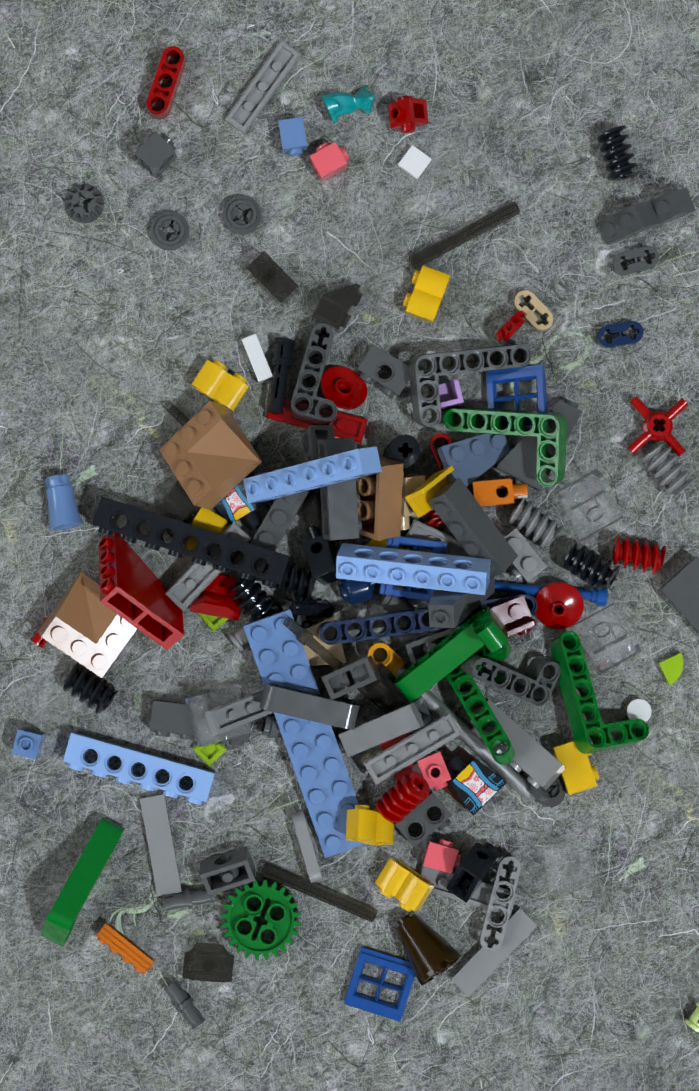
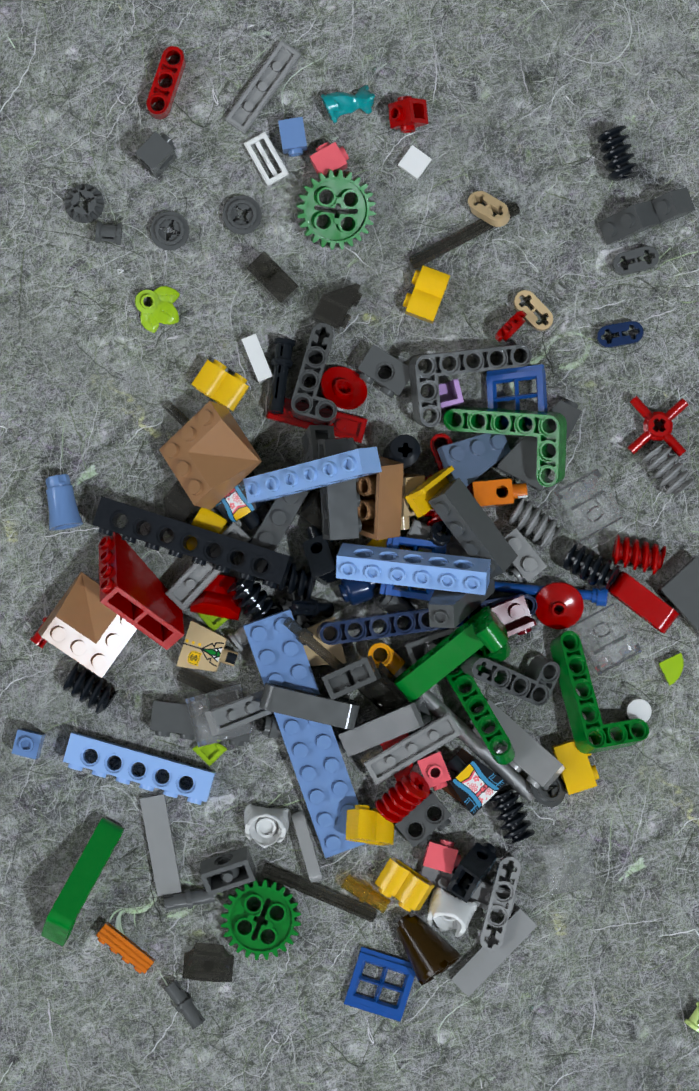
none -> dark grey bush [95,221,122,245]
none -> lime plate [135,286,180,333]
none -> tan torso [176,621,239,672]
none -> clear smoke axle [176,667,245,703]
none -> white tile [244,132,289,187]
none -> white hair [244,804,291,848]
none -> green gear [296,169,376,250]
none -> clear yellow pin [340,874,391,913]
none -> white hair [427,887,477,937]
none -> black bush [429,521,453,546]
none -> tan beam [468,191,510,227]
none -> black piece [489,788,535,844]
none -> red beam [608,571,679,634]

